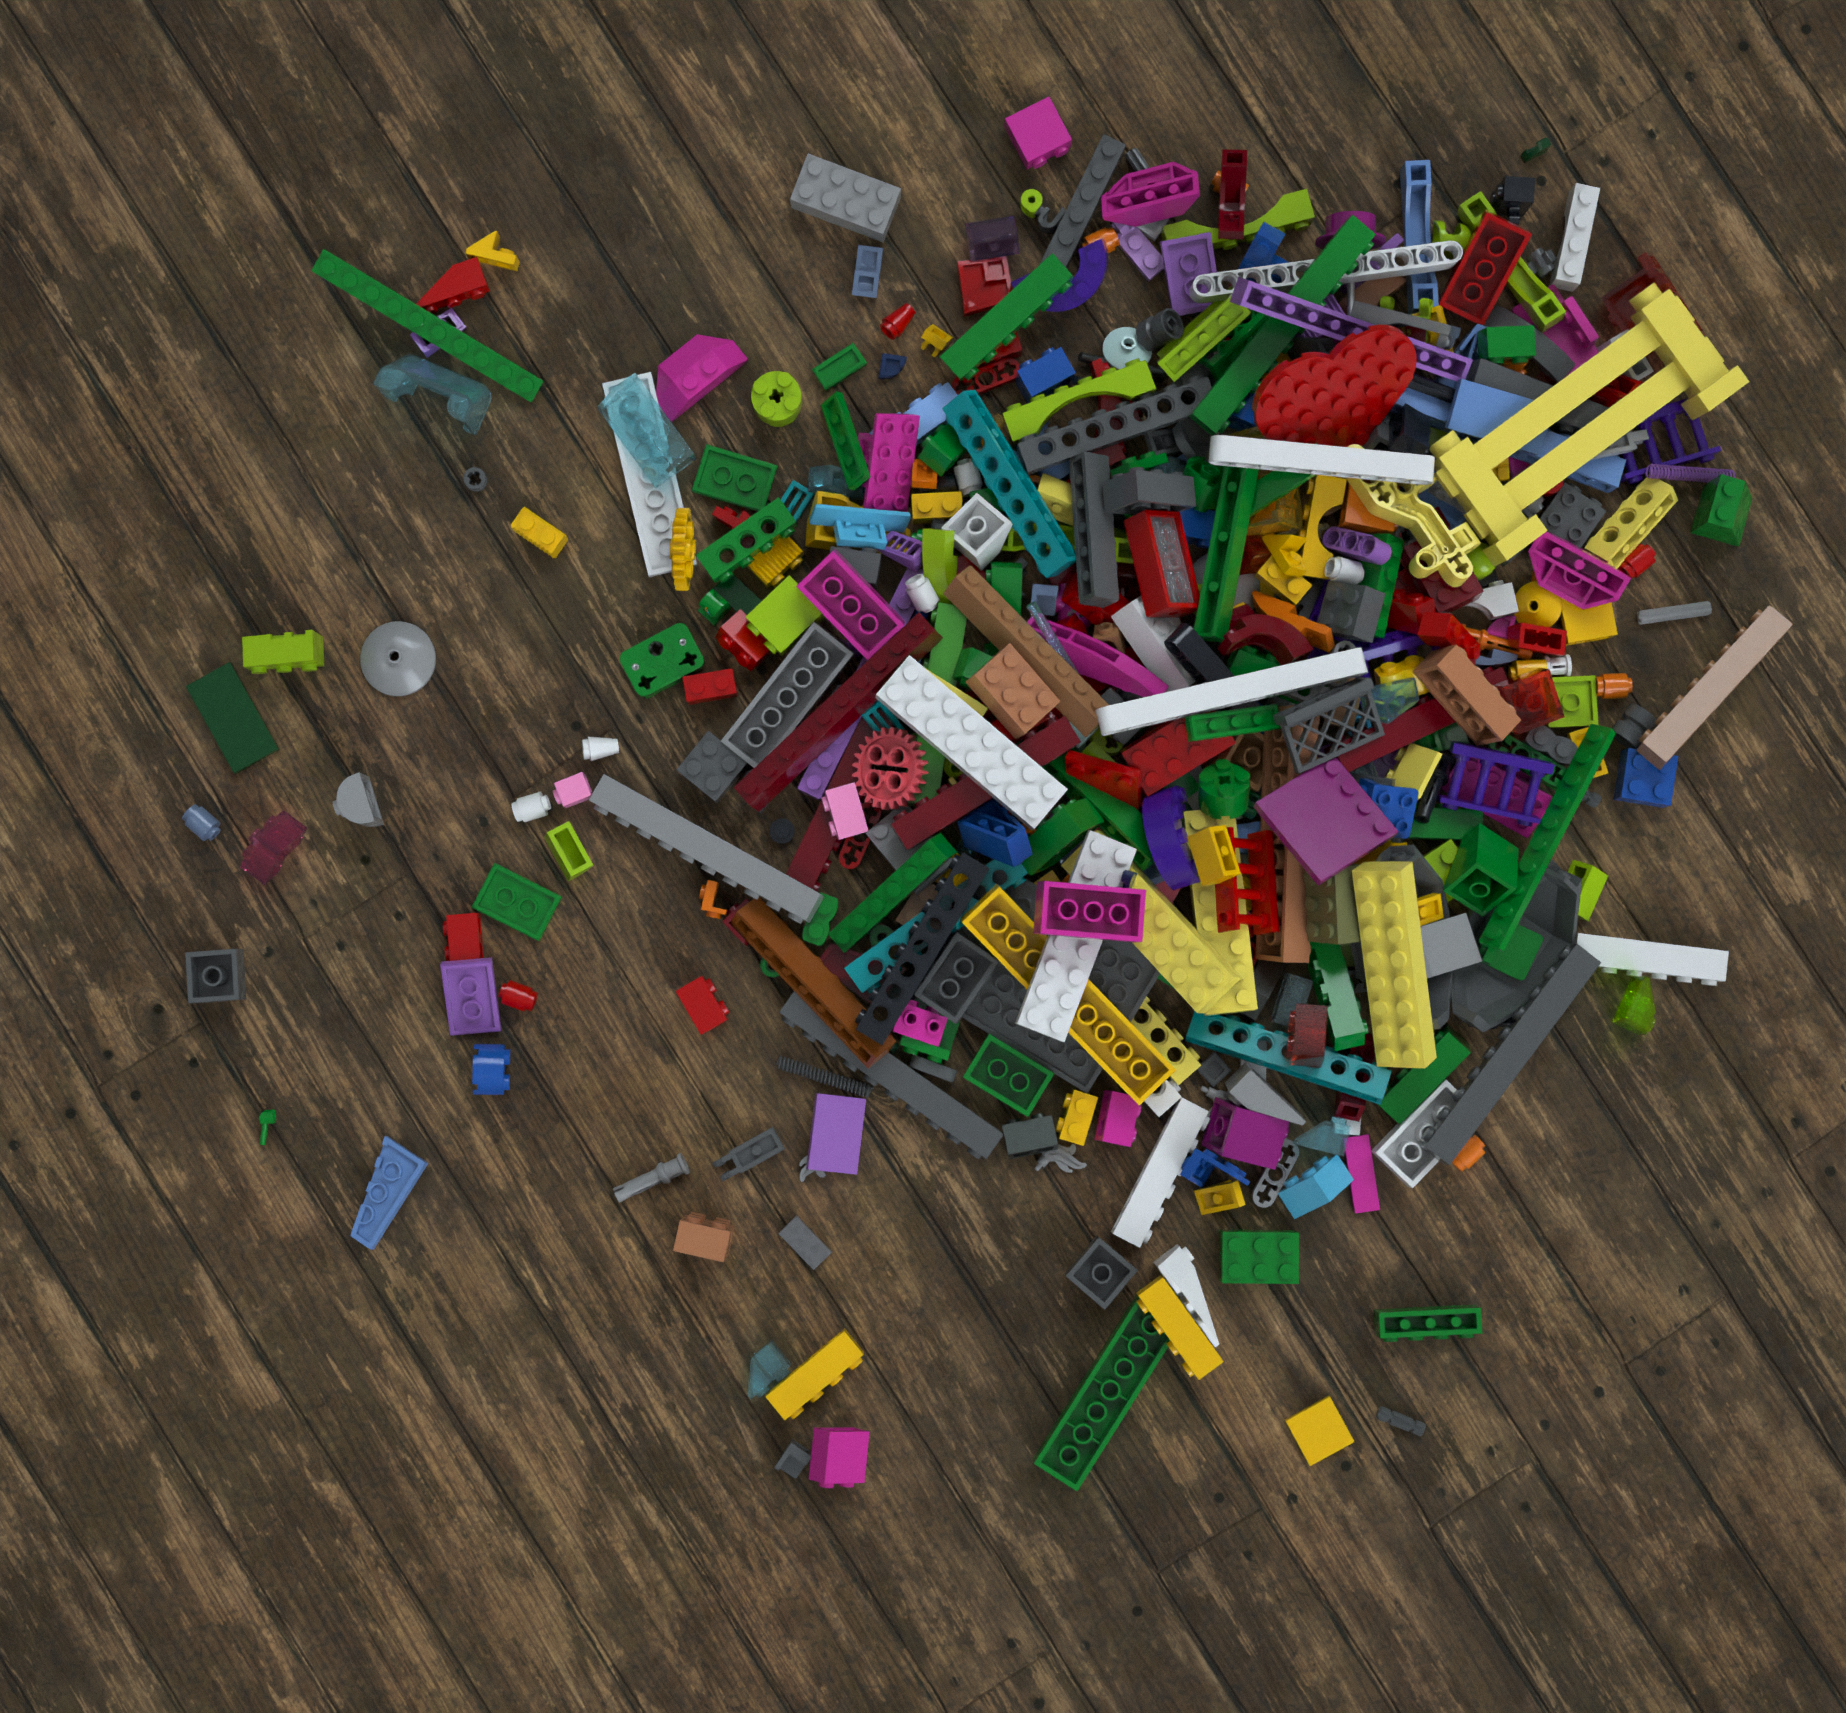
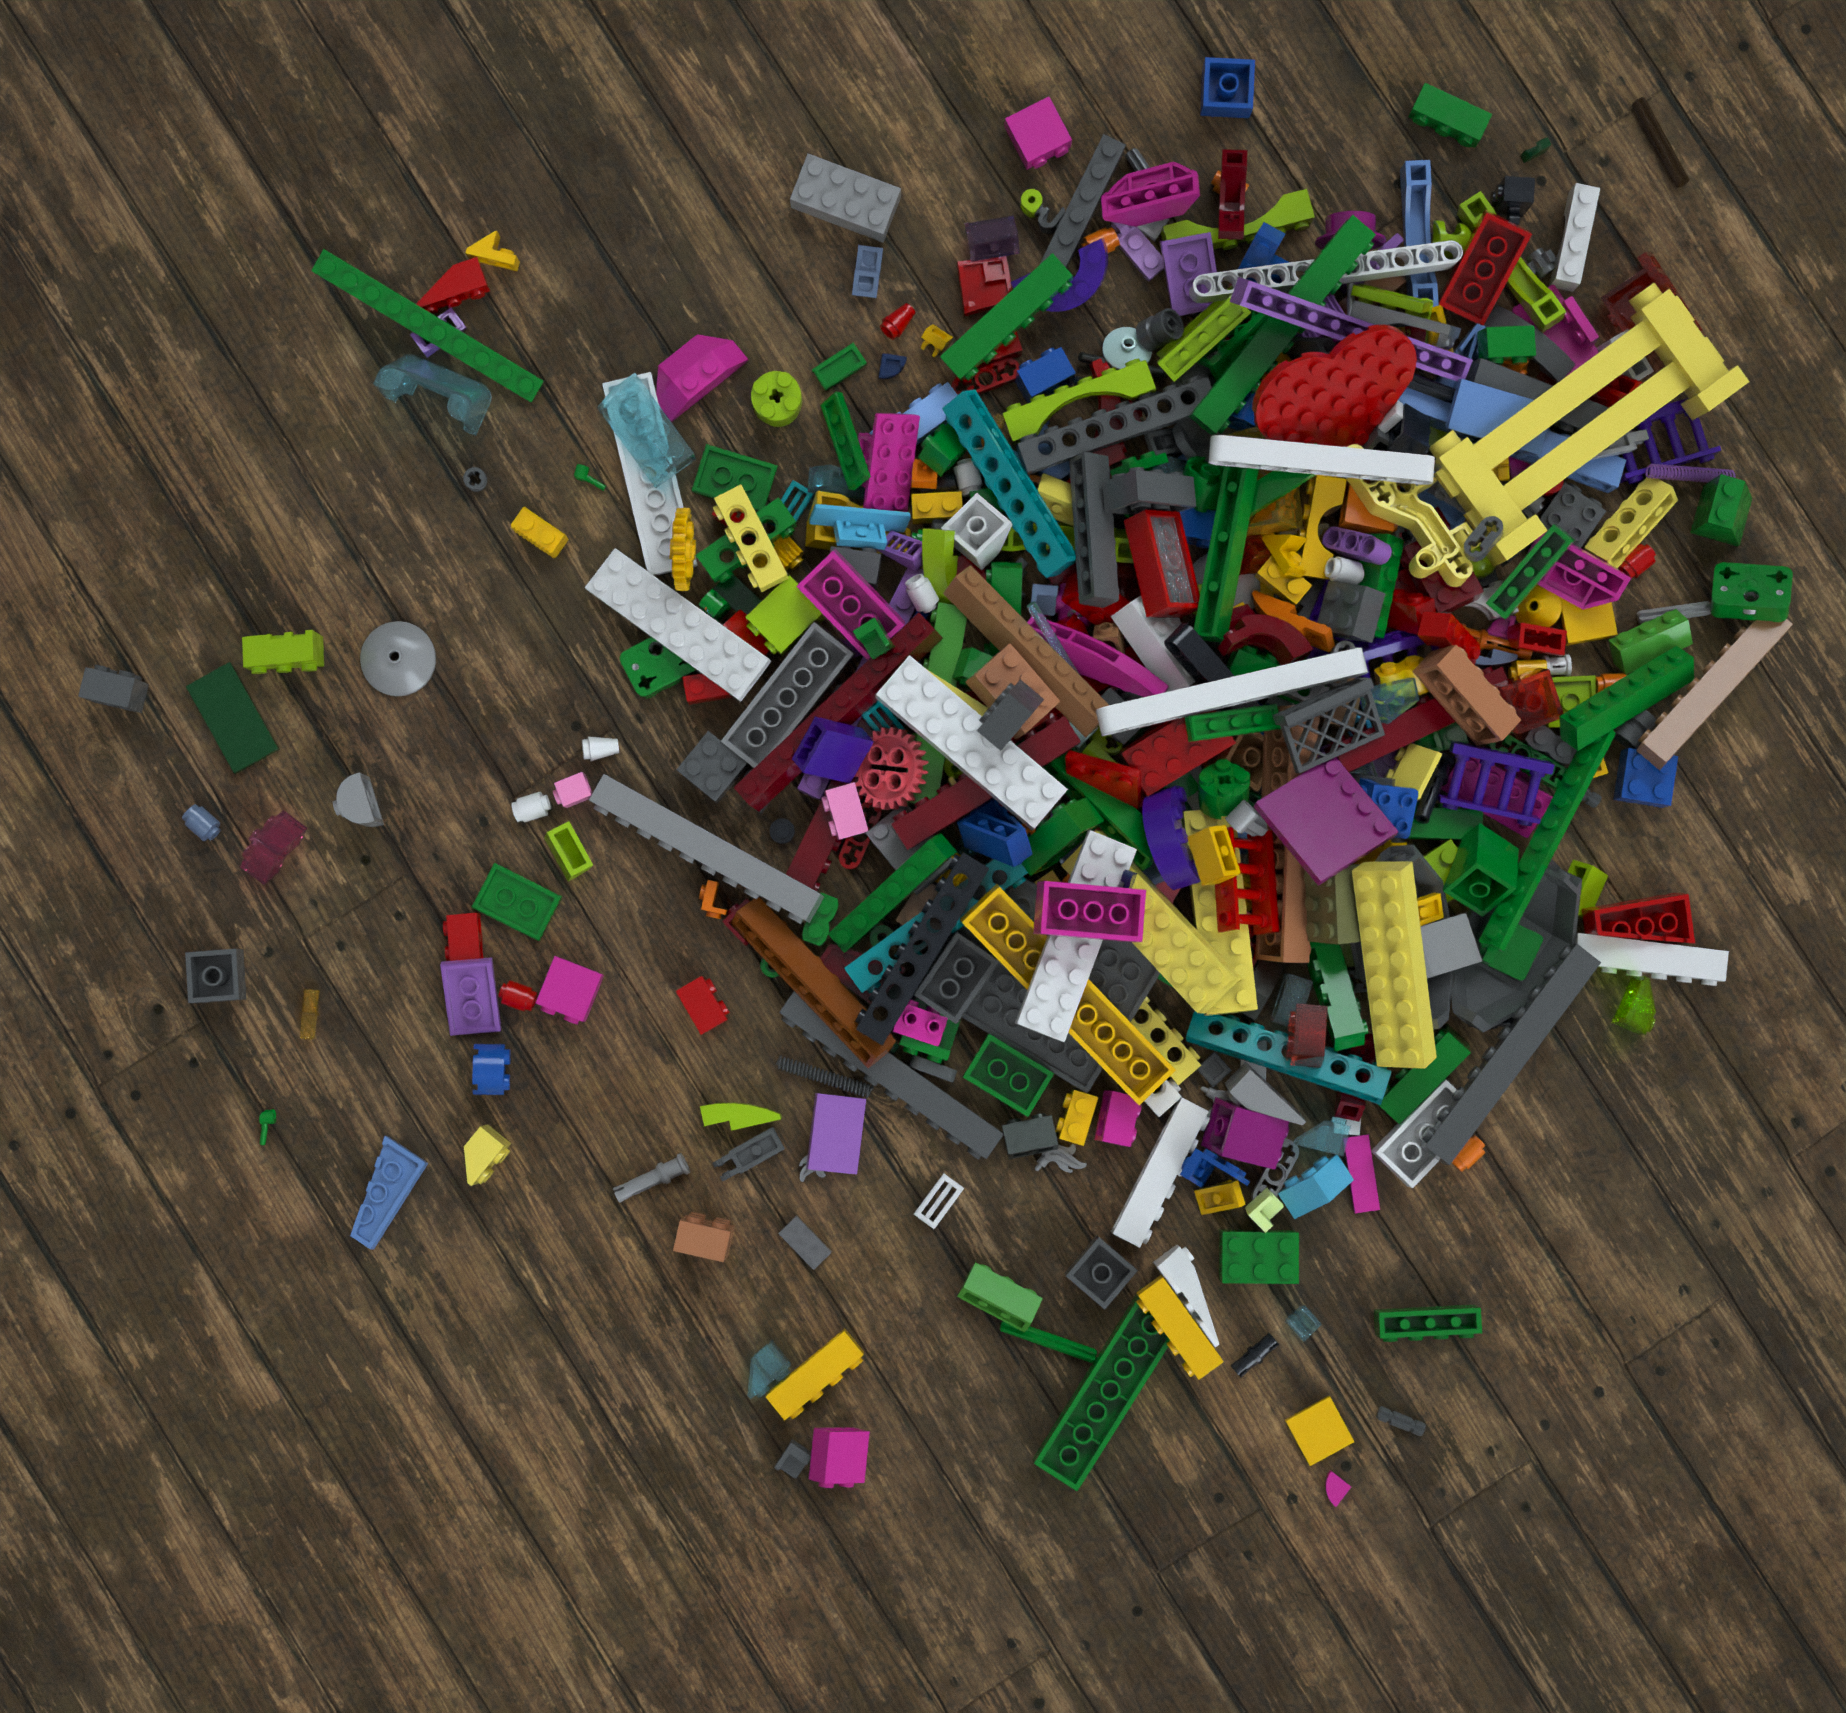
none -> dark grey brick [78,665,149,713]
none -> clear yellow axle [299,989,320,1040]
none -> light yellow slope [464,1125,511,1186]
none -> dark pink brick [536,956,604,1025]
none -> green hand [574,464,606,491]
none -> white plate [585,548,771,702]
none -> lime slope [700,1103,782,1131]
none -> light yellow brick [713,485,789,592]
none -> dark purple brick [792,717,874,783]
none -> green panel [853,617,895,659]
none -> white tile [914,1173,964,1229]
none -> bright green brick [957,1262,1043,1332]
none -> dark grey brick [977,679,1044,751]
none -> green axle [1000,1321,1097,1363]
none -> blue brick [1200,57,1255,118]
none -> light grey piece [1225,800,1268,837]
none -> black pin [1231,1332,1279,1378]
none -> yellowish green panel [1245,1188,1284,1233]
none -> clear light blue brick [1285,1305,1322,1342]
none -> dark pink tile [1325,1470,1351,1507]
none -> lime plate [1351,283,1432,316]
none -> white tile [1378,400,1403,433]
none -> green brick [1408,83,1492,148]
none -> dark grey beam [1464,516,1503,562]
none -> green brick [1486,524,1575,619]
none -> green brick [1559,646,1694,751]
none -> red wedge [1582,893,1695,944]
none -> bright green brick [1609,609,1693,675]
none -> dark brown axle [1632,97,1689,188]
none -> green axle [1710,562,1793,622]

